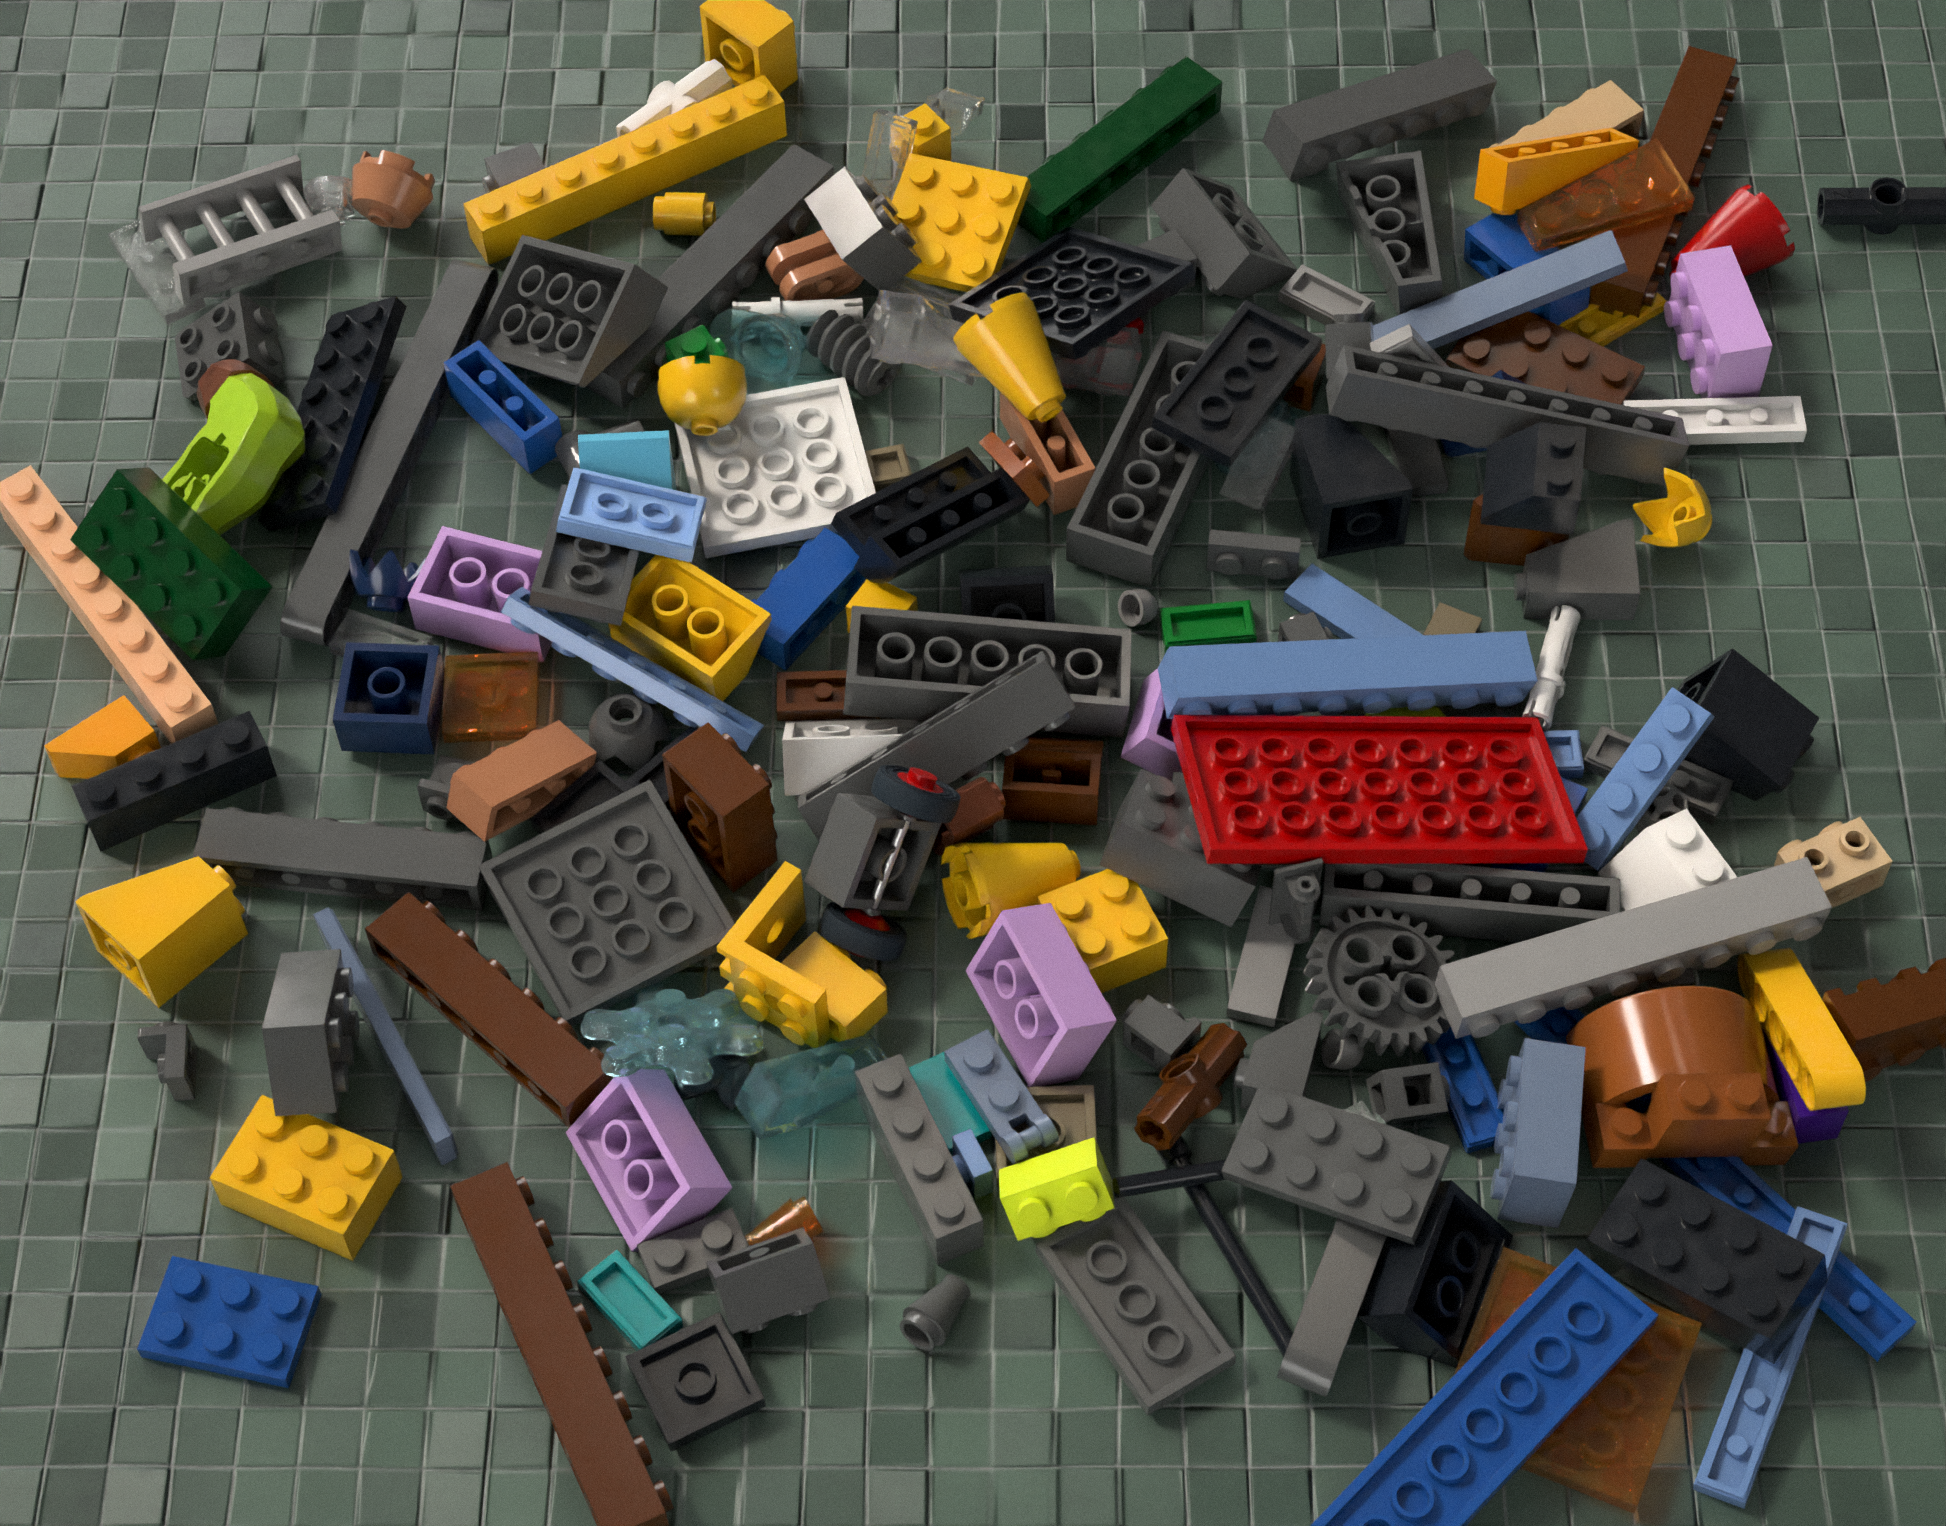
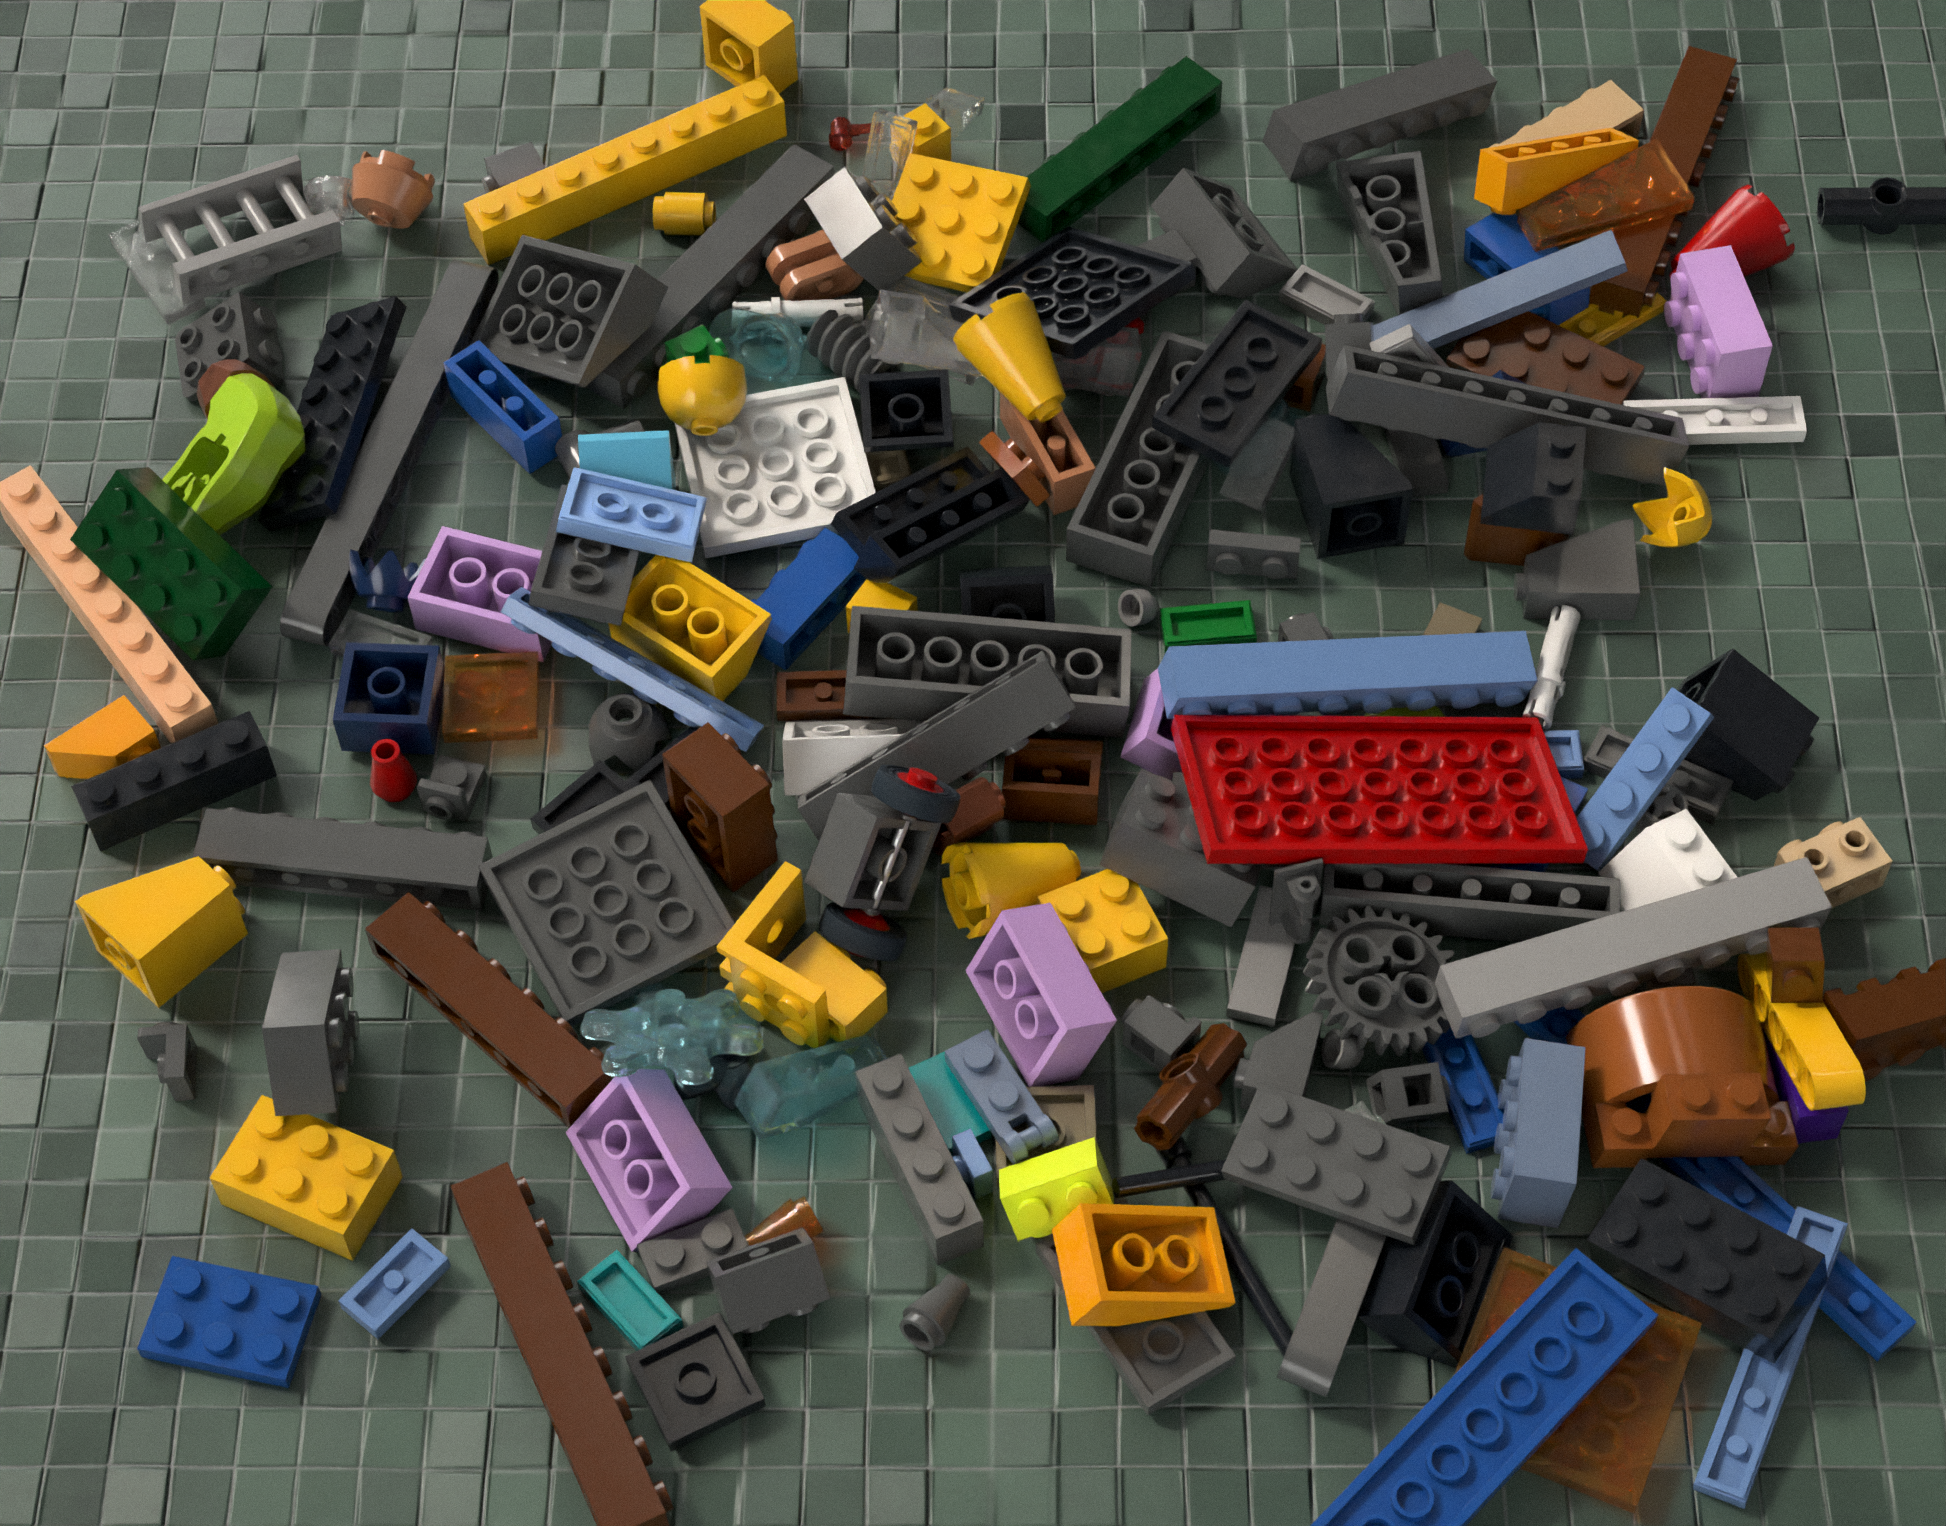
sand blue tile [313,907,458,1165] -> none
nougat brick [446,720,597,842] -> none
white piece [616,59,732,137] -> none
medium blue tile [1283,564,1423,639] -> none
none -> medium blue plate [338,1228,451,1339]
none -> red cone [370,739,417,802]
none -> clear red hand [829,117,886,151]
none -> black slope [859,369,954,452]
none -> light orange slope [1052,1203,1236,1326]
none -> reddish brown brick [1766,927,1825,1003]

